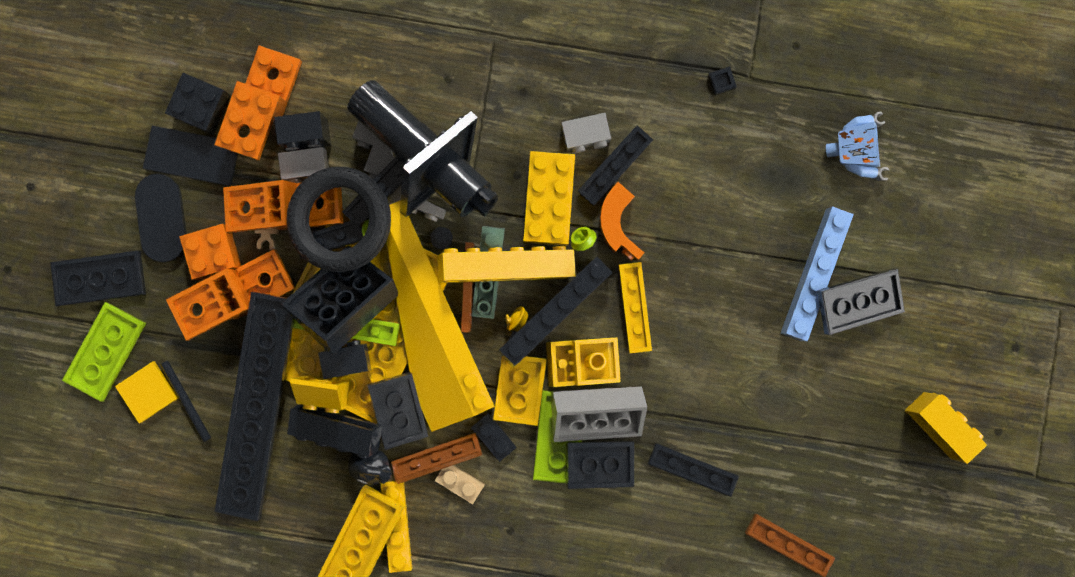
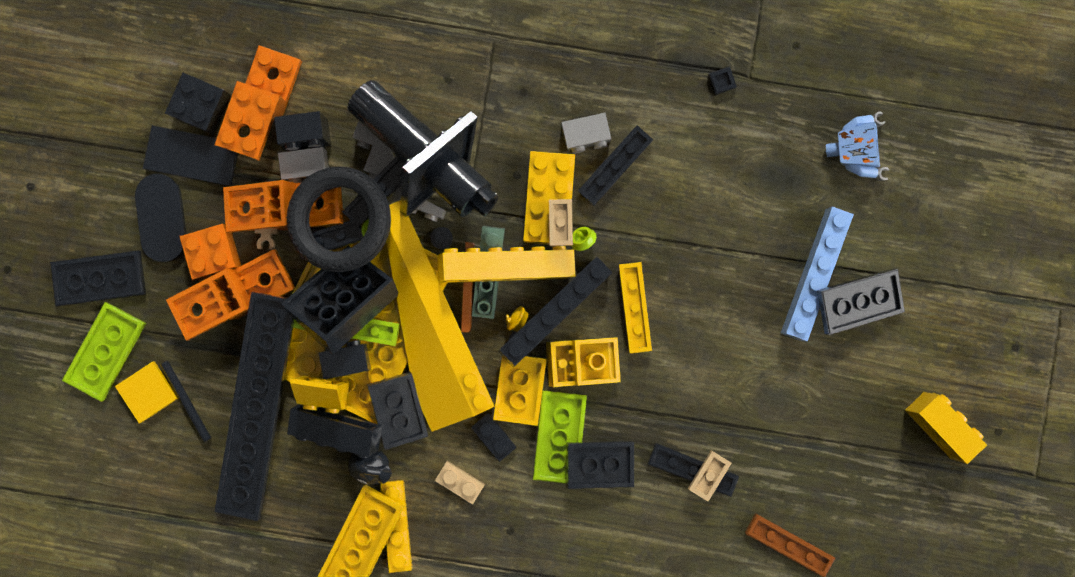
dark orange tile [391,433,482,484] -> none
light grey slope [552,387,647,442] -> none
orange arch [600,182,644,261] -> none
none -> tan plate [549,199,573,246]
none -> tan plate [688,450,731,501]

